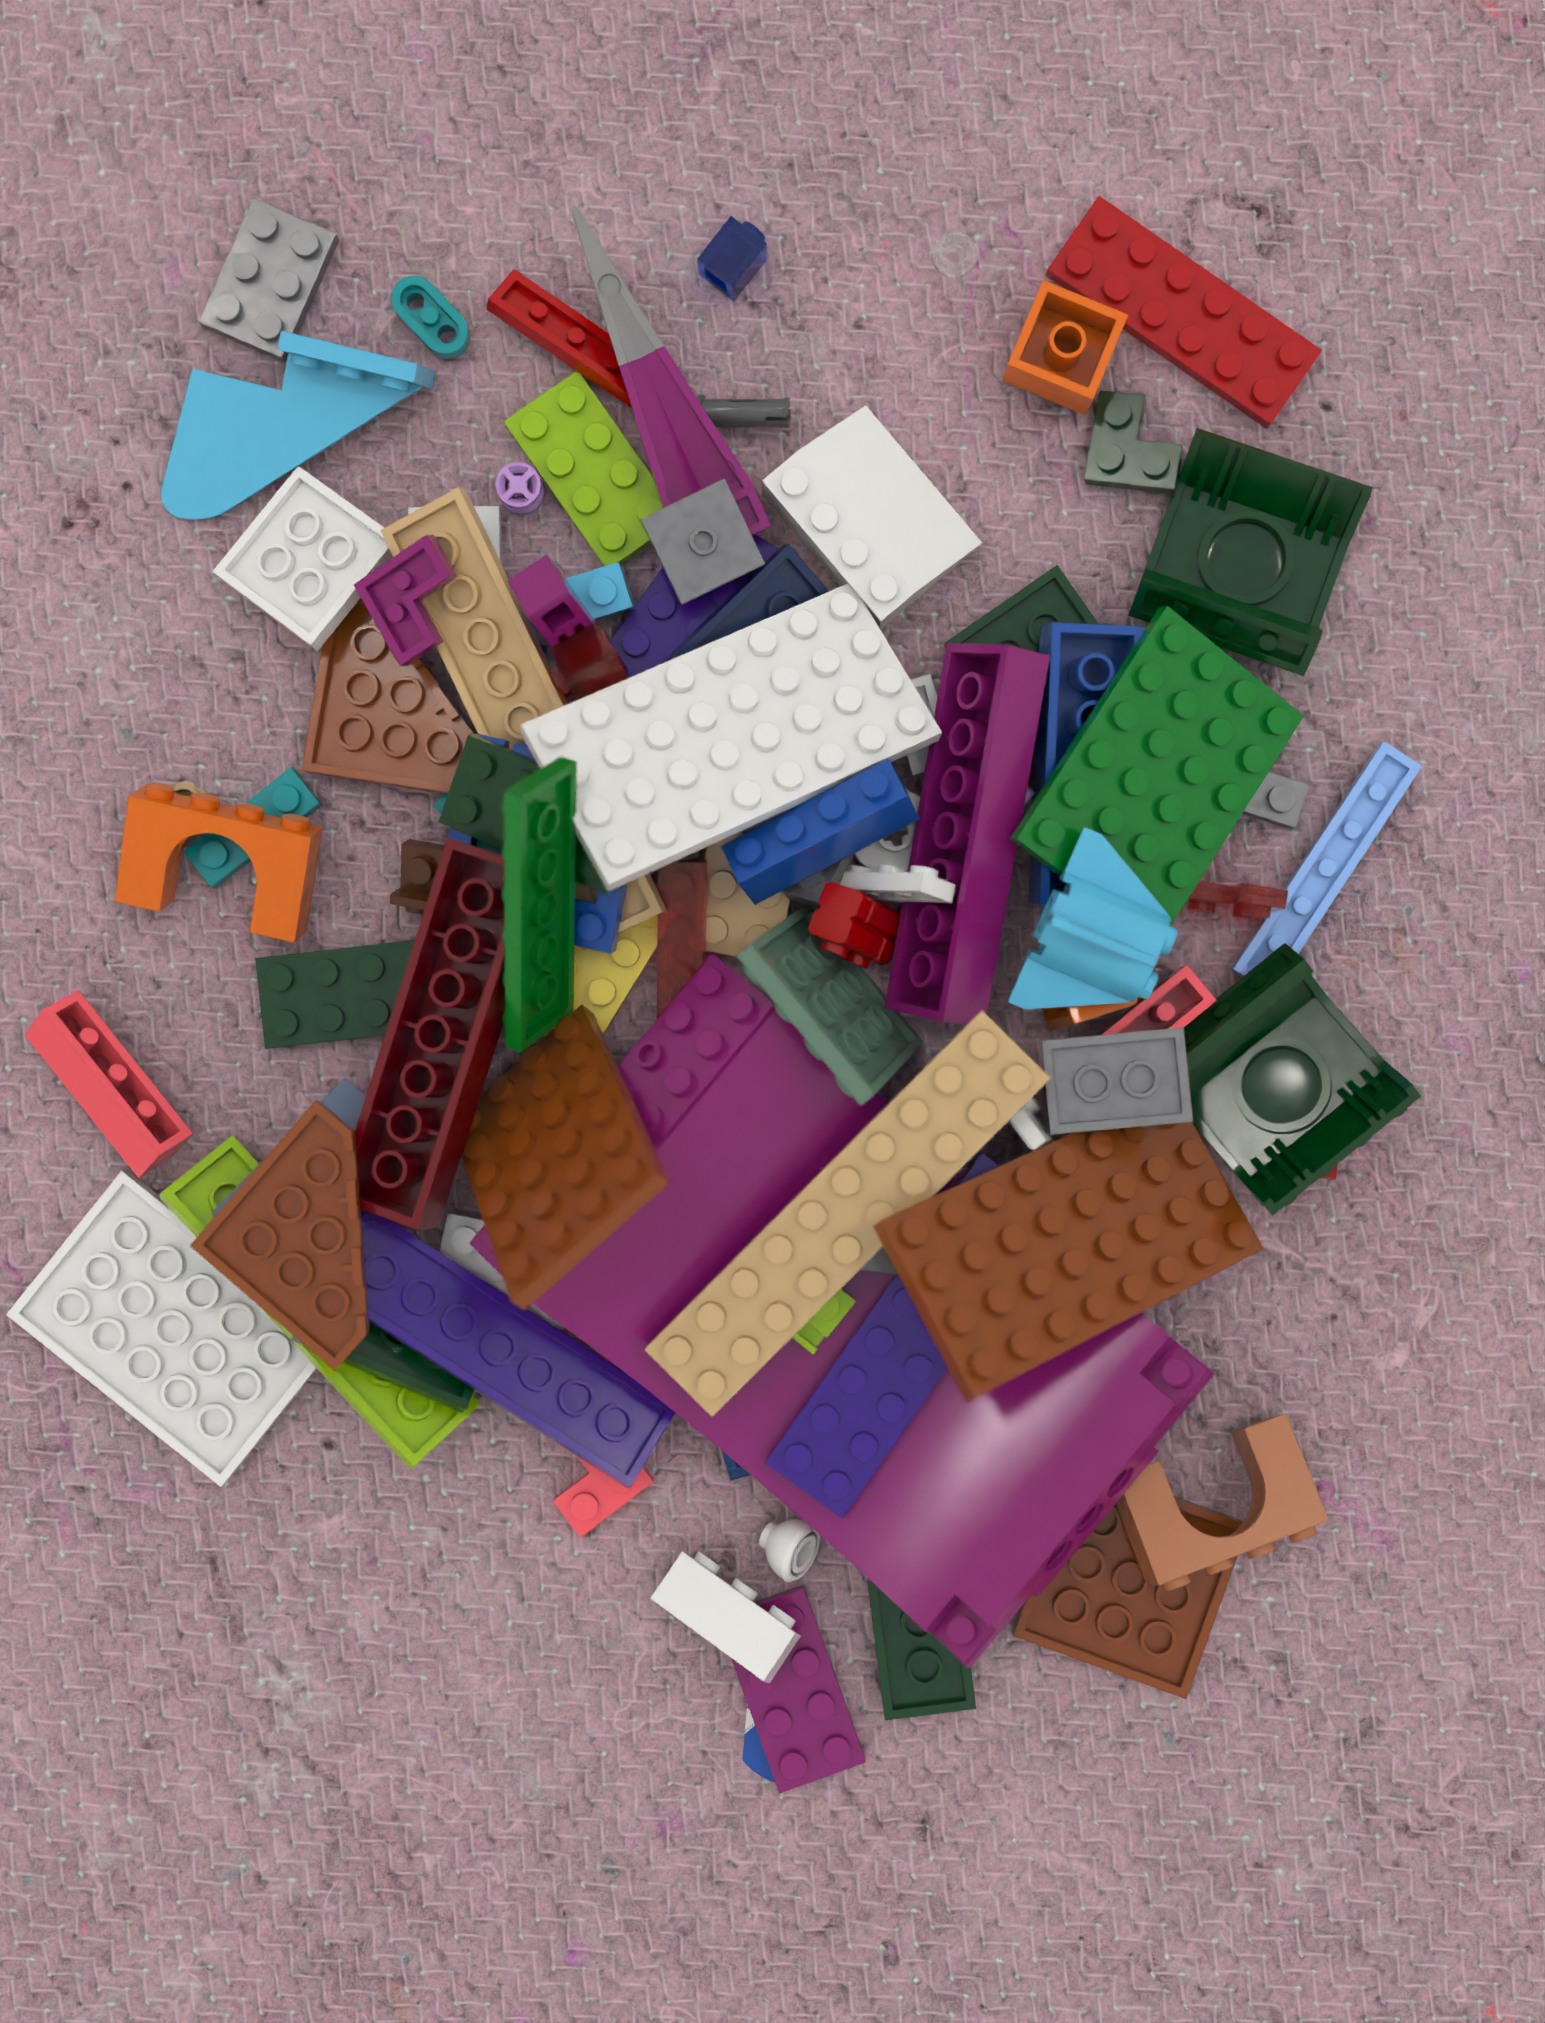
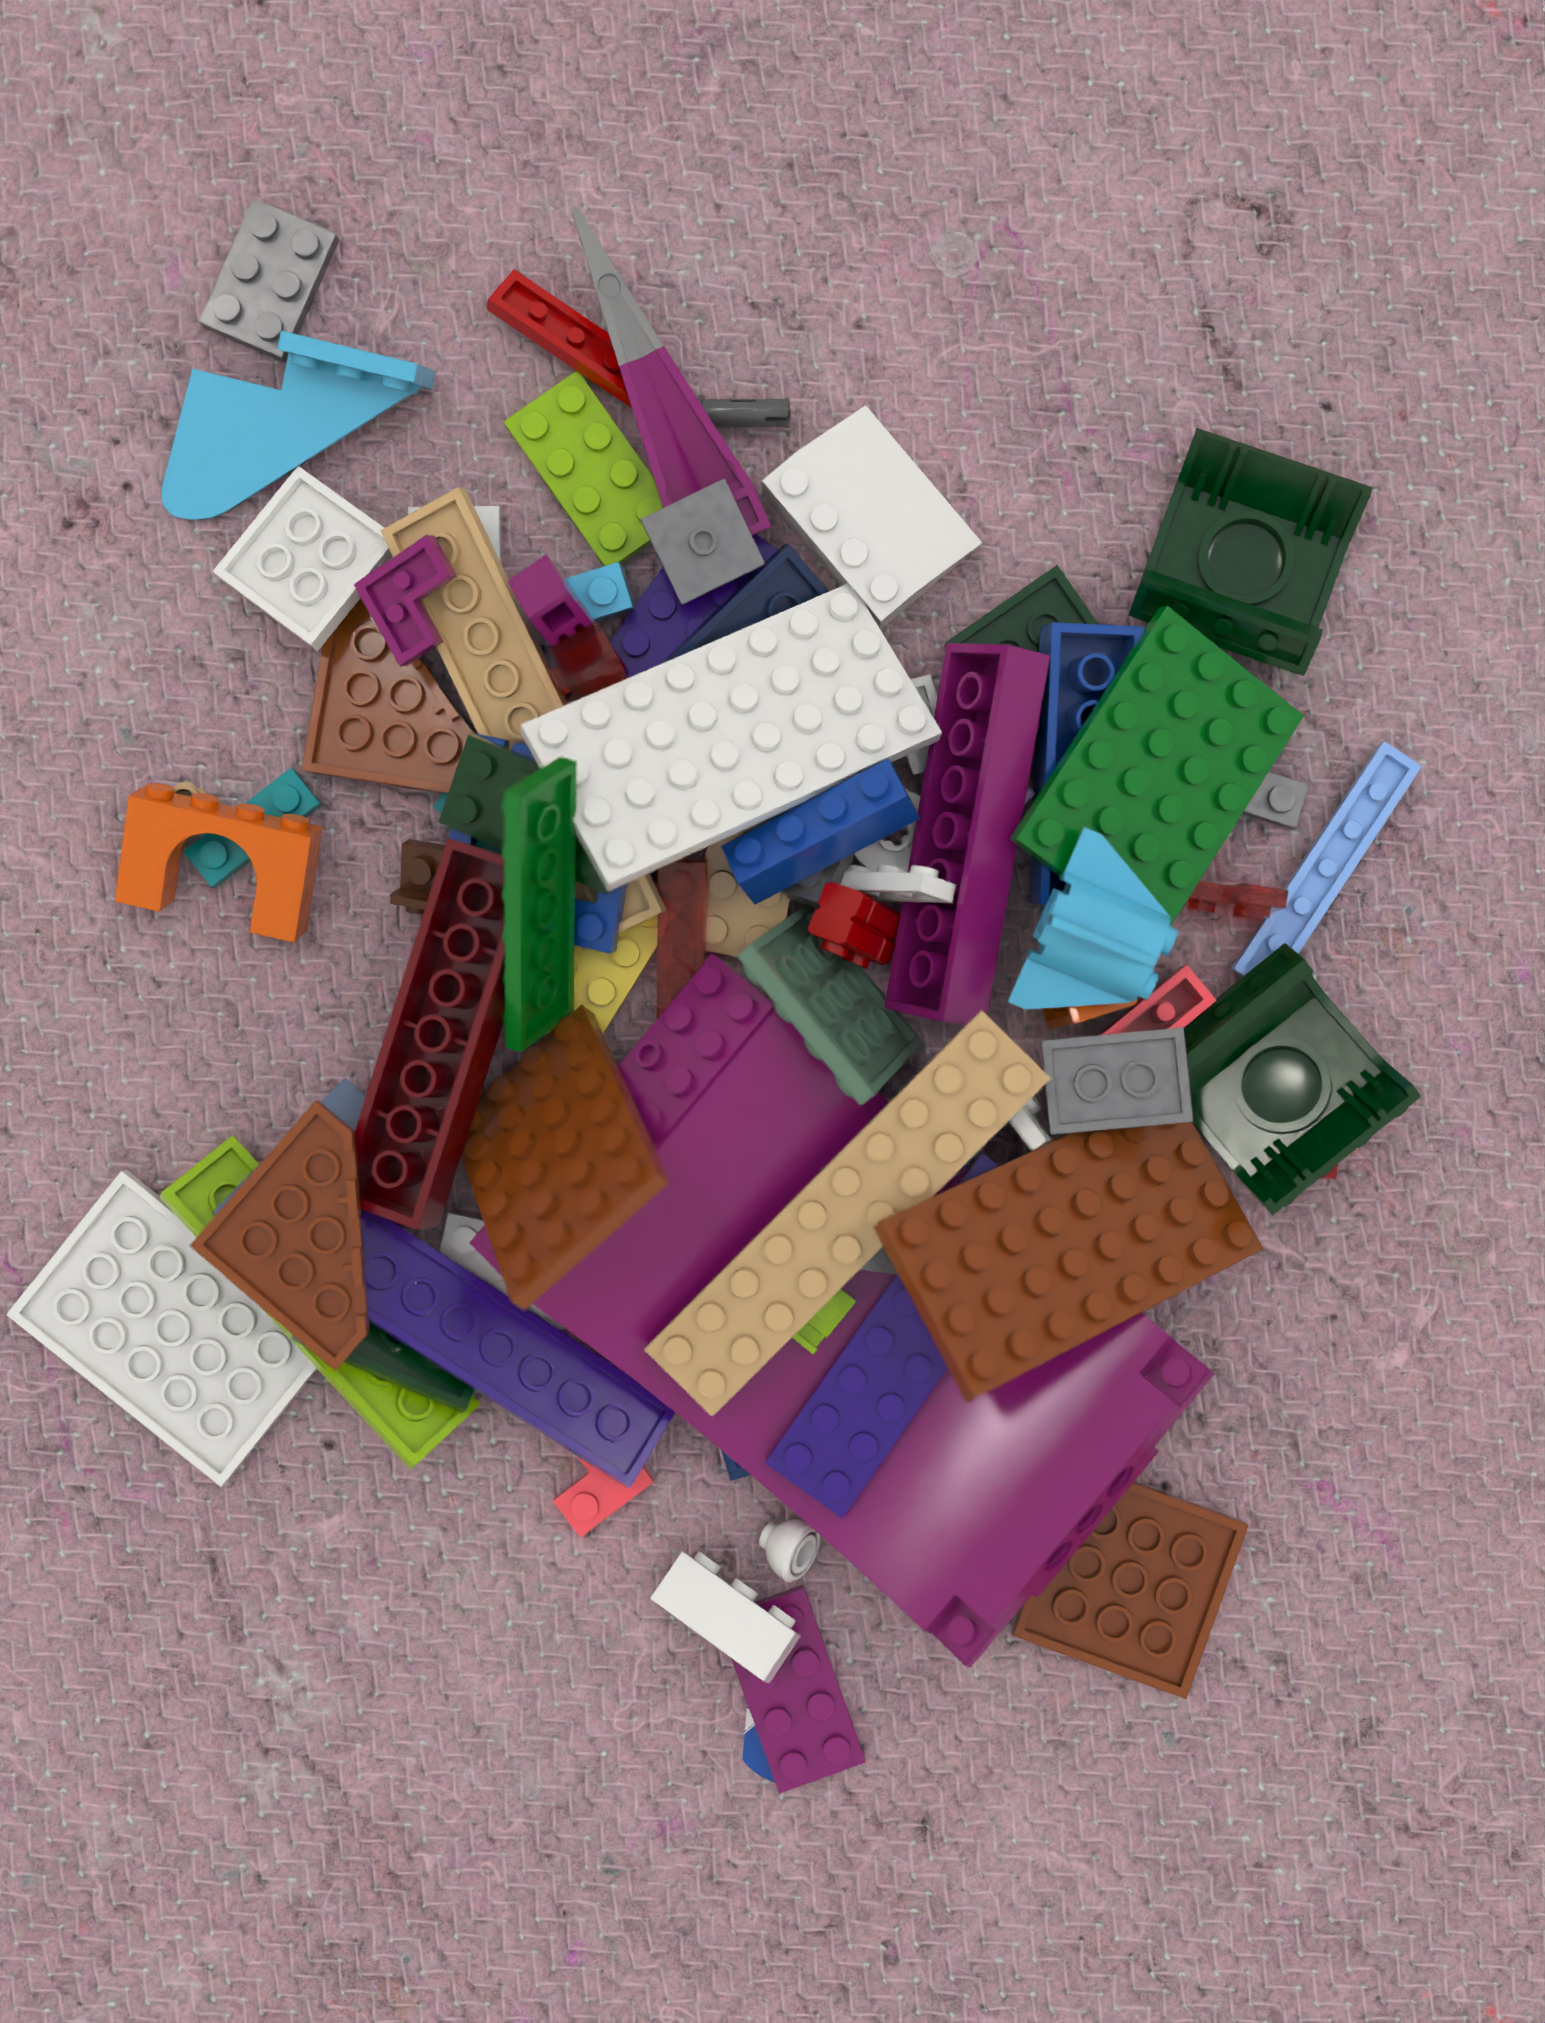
coral brick [25,990,193,1178] -> none
dark green plate [255,940,415,1049] -> none
teal plate [391,276,470,359] -> none
lavender wheel [495,462,545,516] -> none
clear blue brick [697,216,767,302] -> none
dark green plate [867,1578,976,1721] -> none
orange brick [1002,280,1128,415] -> none
red plate [1045,196,1322,429] -> none
plate [1084,390,1183,495] -> none
nougat arch [1116,1413,1329,1592] -> none

